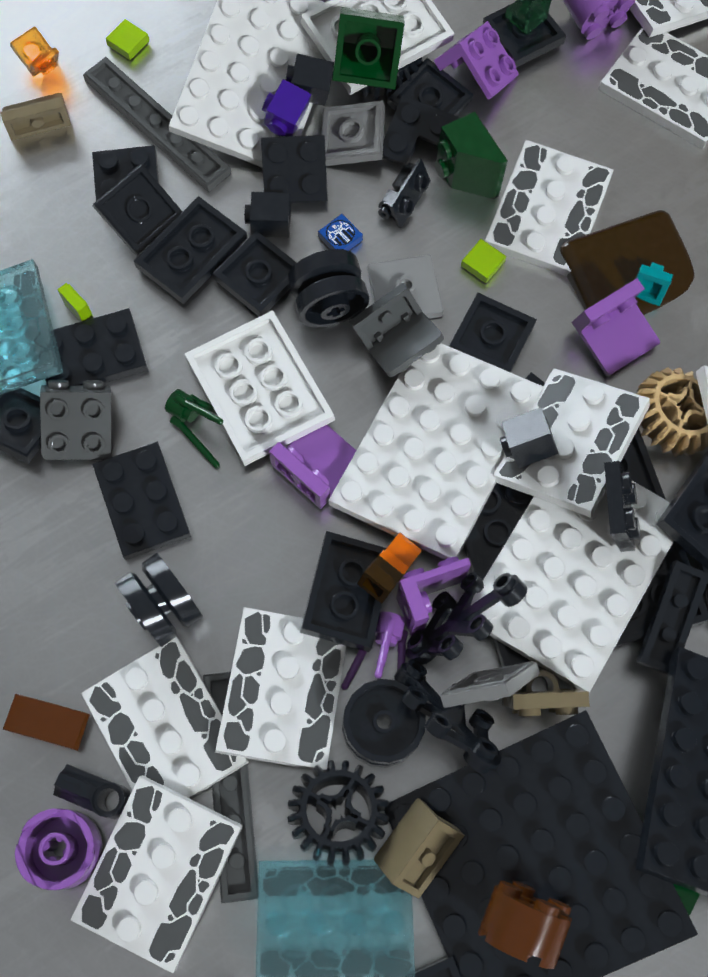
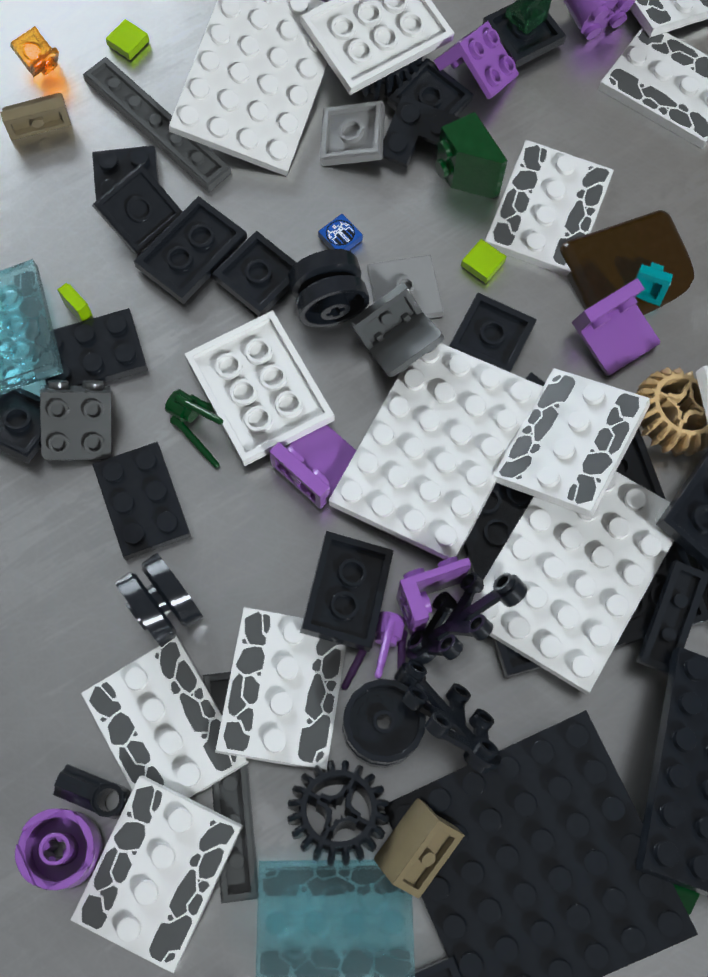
reddish brown slope [3,694,90,751] -> none
black brick [244,192,291,238] -> none
black plate [261,135,328,203] -> none
dark purple brick [262,79,311,137] -> none
black brick [285,54,334,106] -> none
dark green slope [332,7,405,89] -> none
leg [357,532,422,604] -> none
black hinge [378,158,431,228] -> none
light grey plate [440,661,540,708] -> none
reddish brown brick [478,880,572,969] -> none
brick [500,407,559,468] -> none
dark tan plate [502,670,590,716] -> none
black plate [604,461,640,552] -> none

